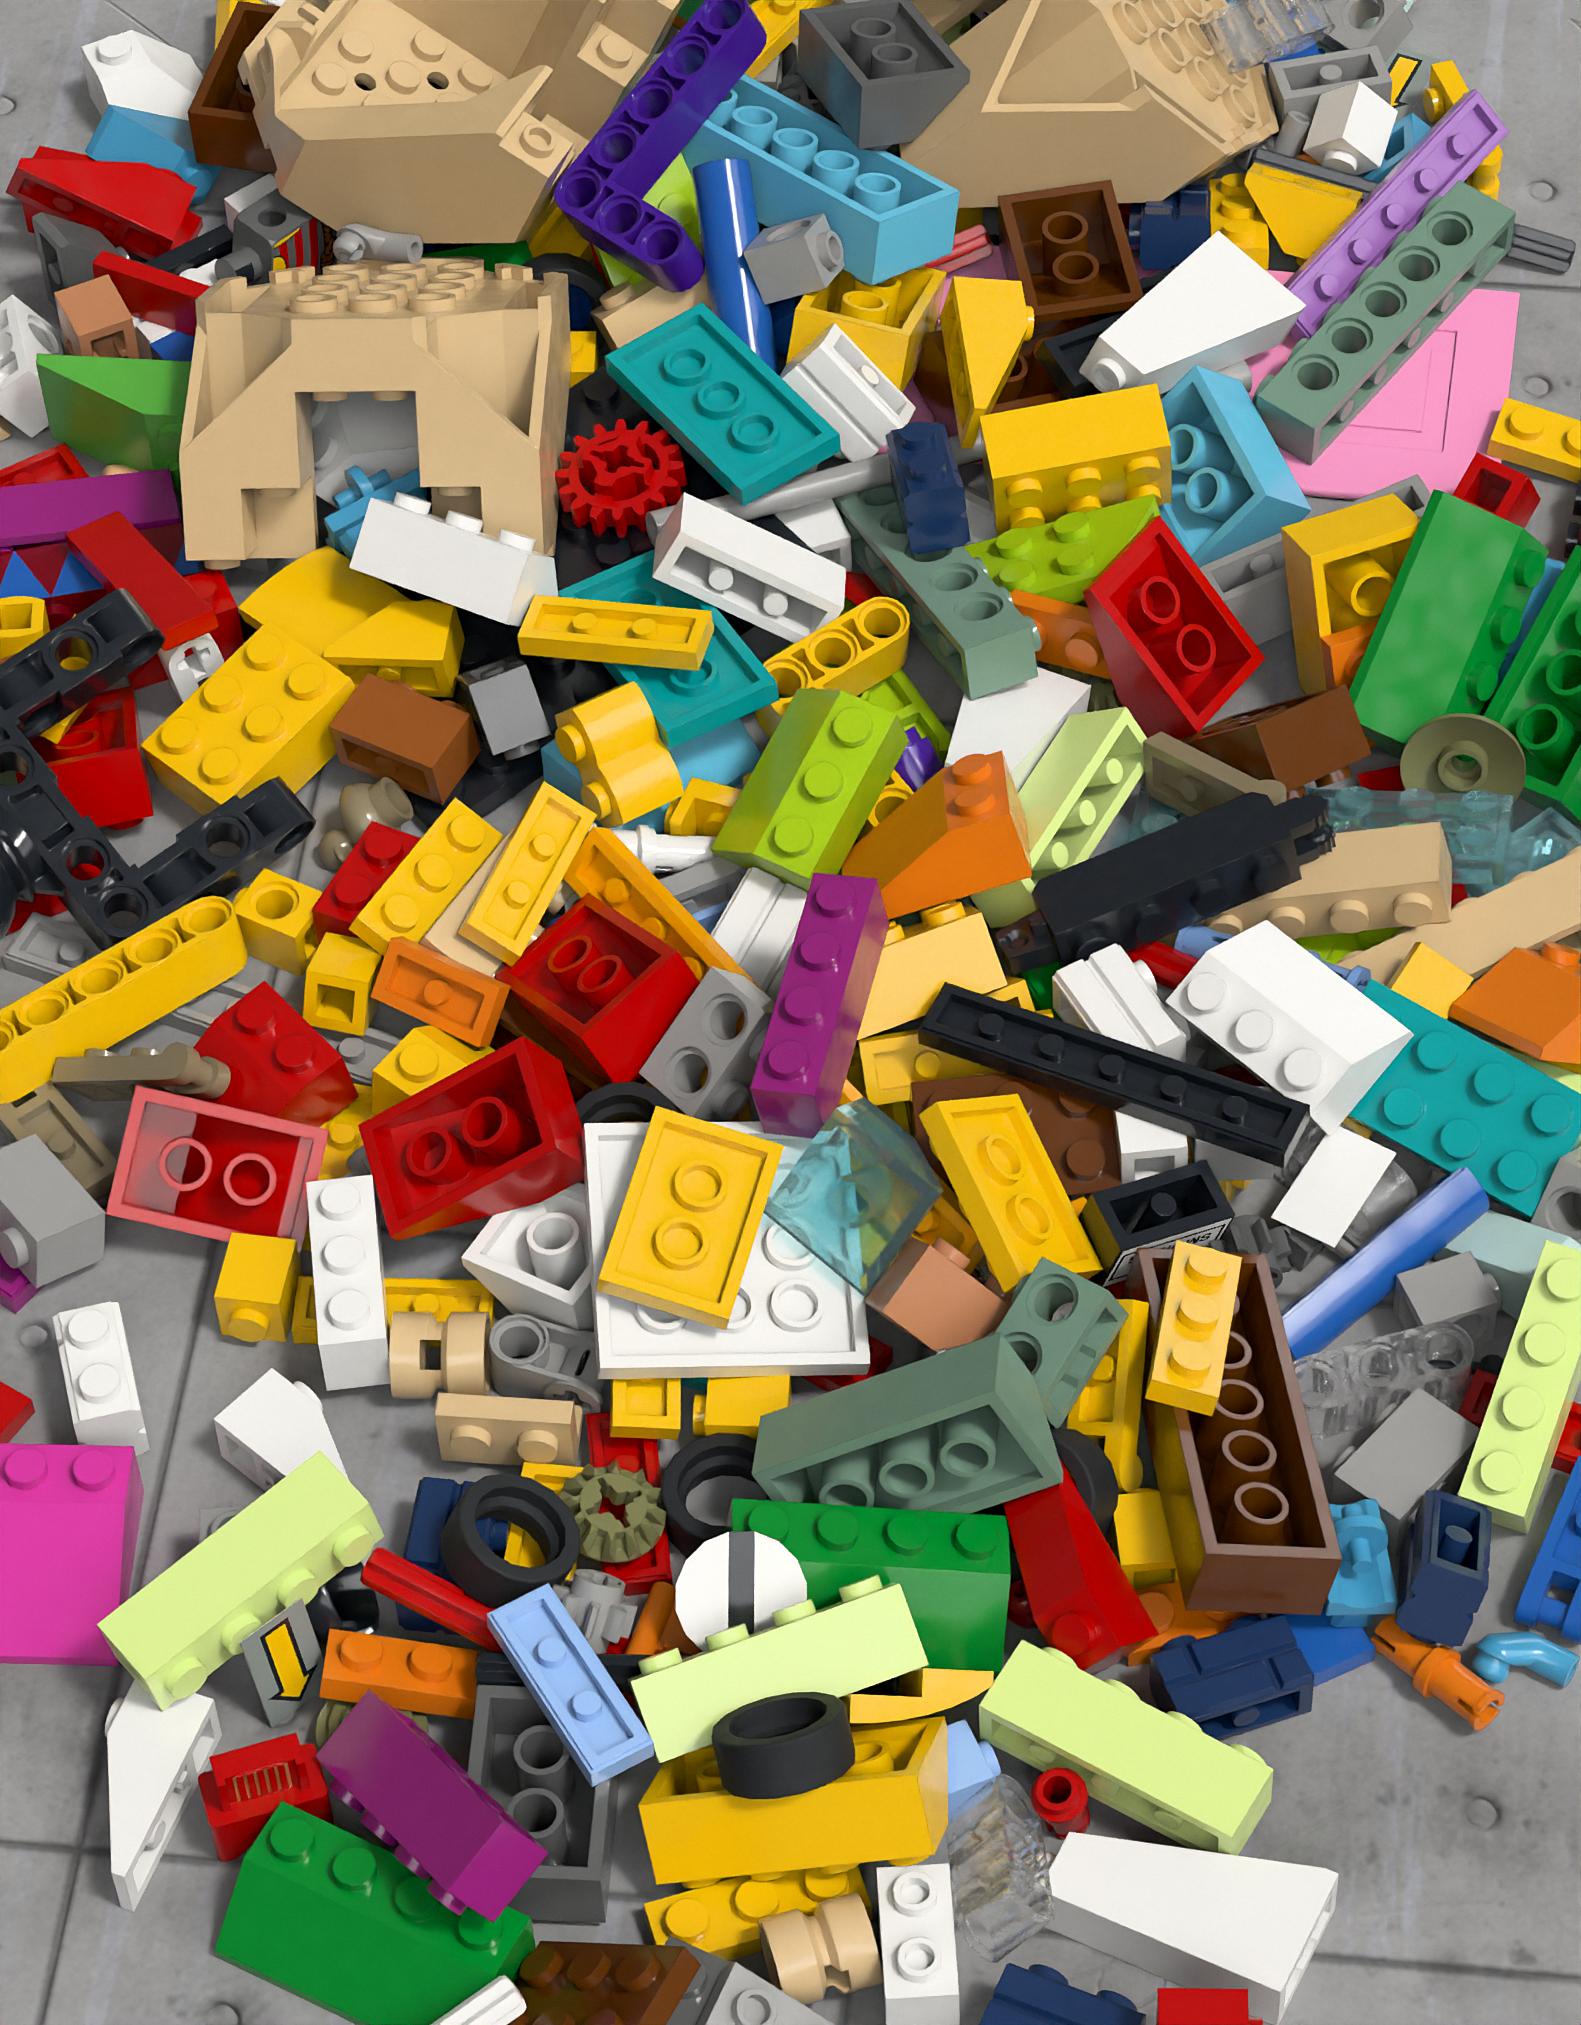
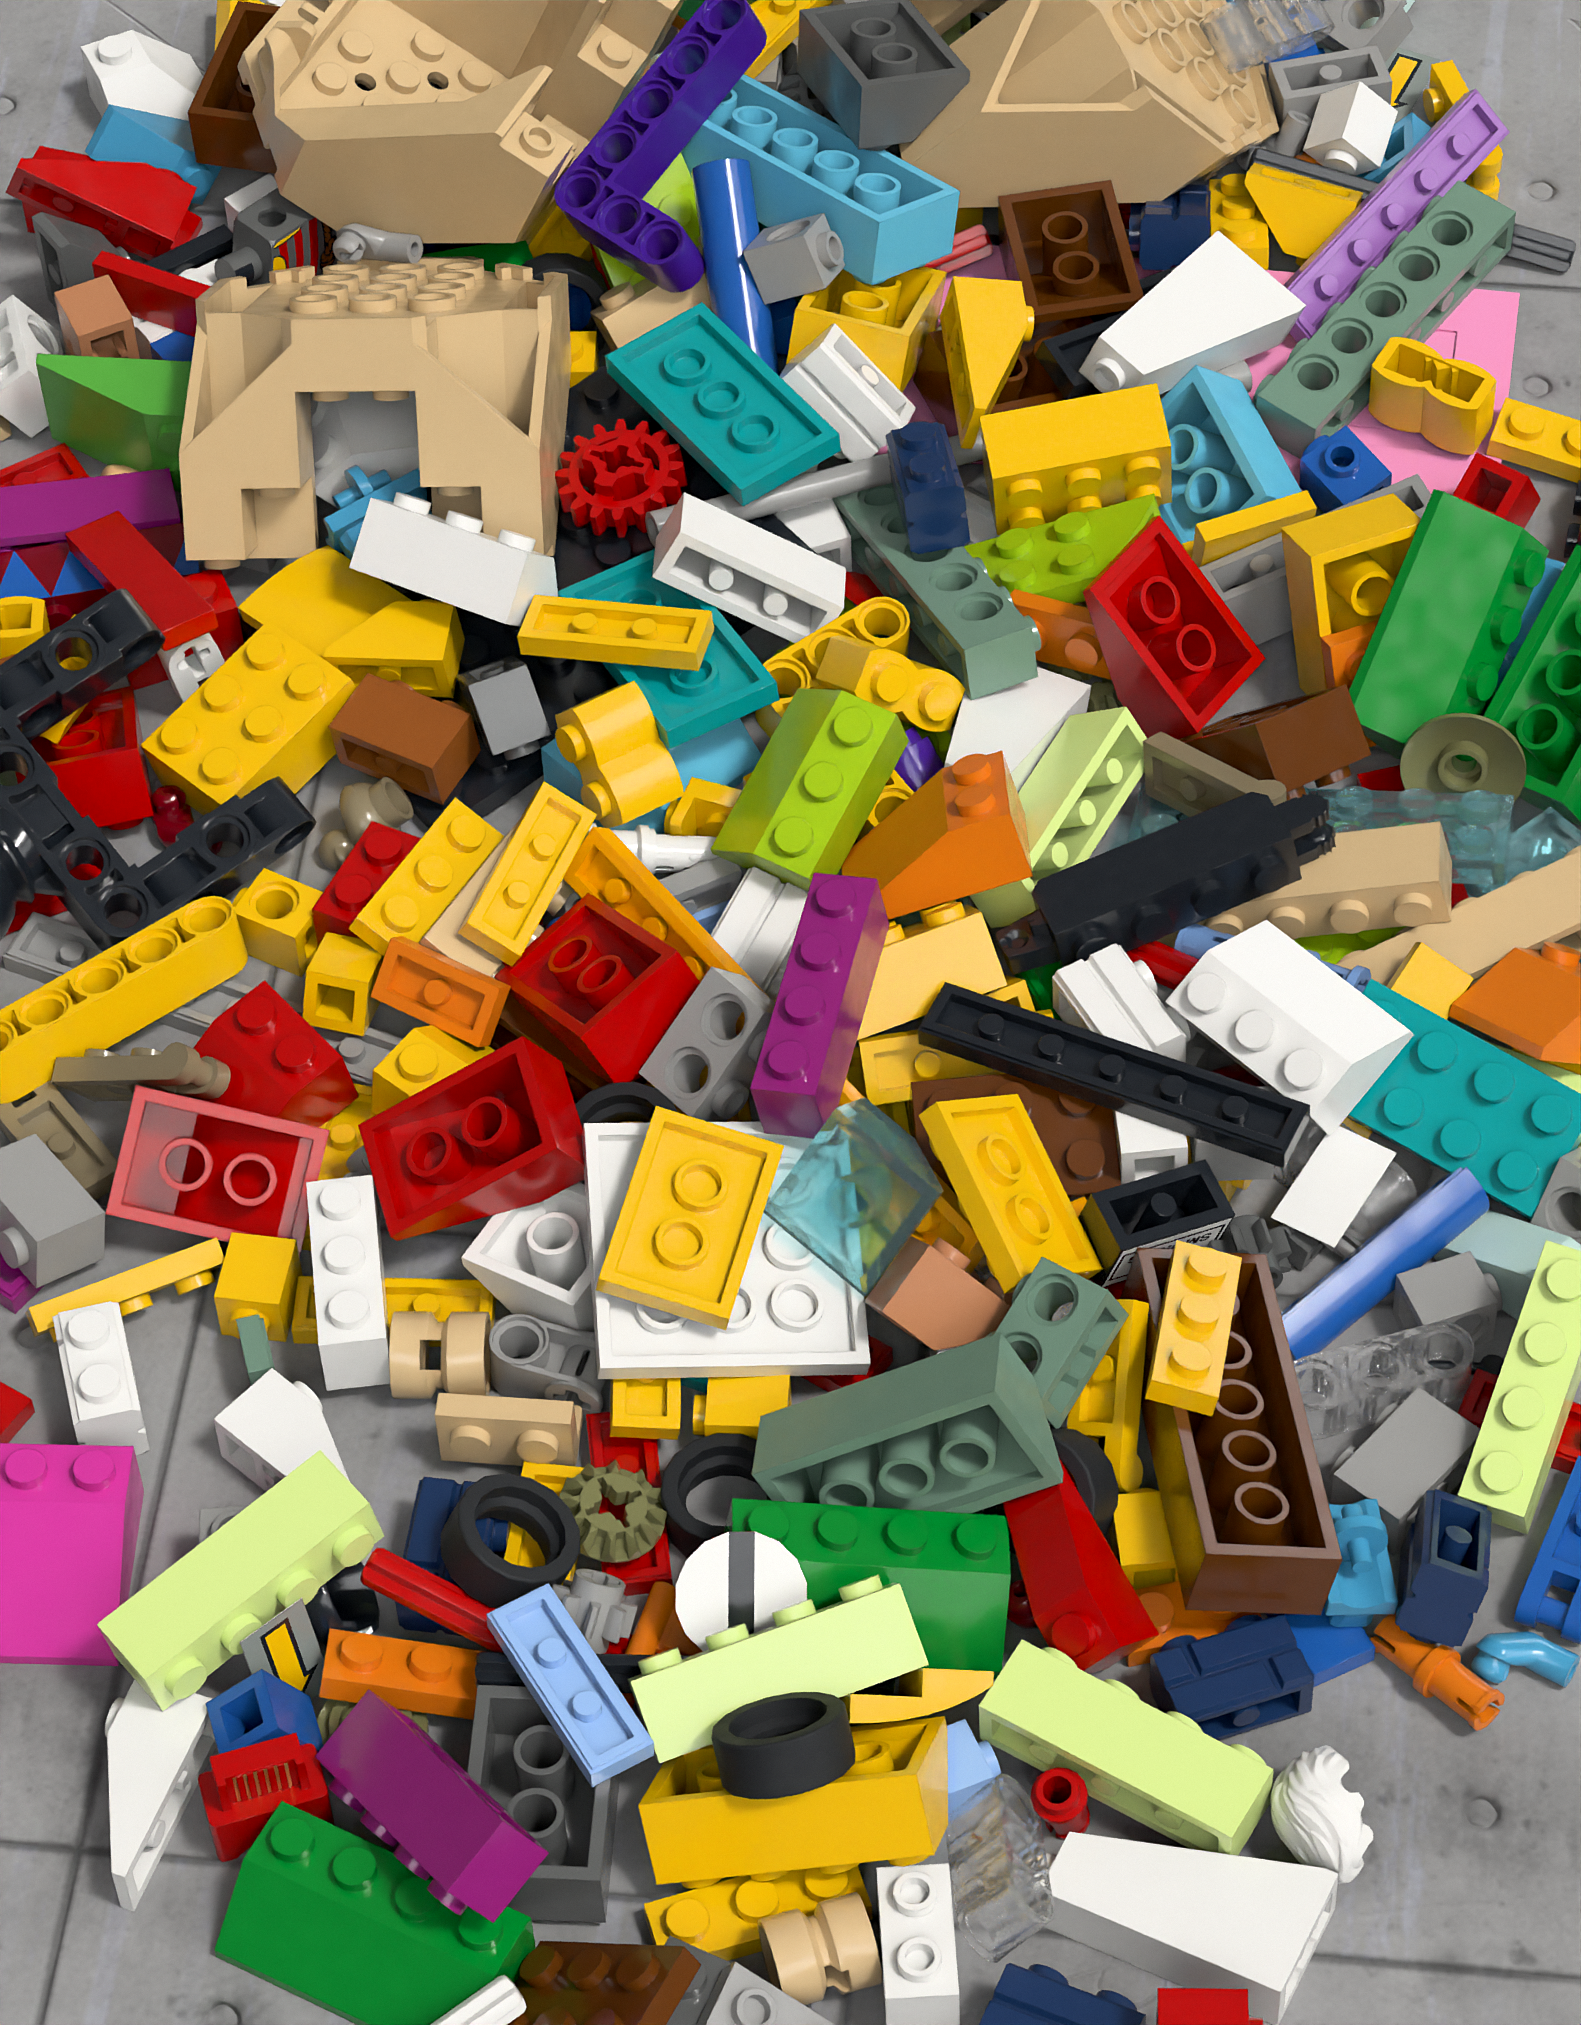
none -> yellow plate [25,1237,225,1343]
none -> dark red arm [151,785,223,855]
none -> blue brick [205,1669,324,1754]
none -> sand green tile [236,1314,275,1386]
none -> yellow brick [815,636,965,732]
none -> yellow slope [1182,490,1317,568]
none -> white hair [1270,1745,1373,1884]
none -> blue brick [1299,425,1392,513]
none -> yellow brick [1368,337,1497,455]

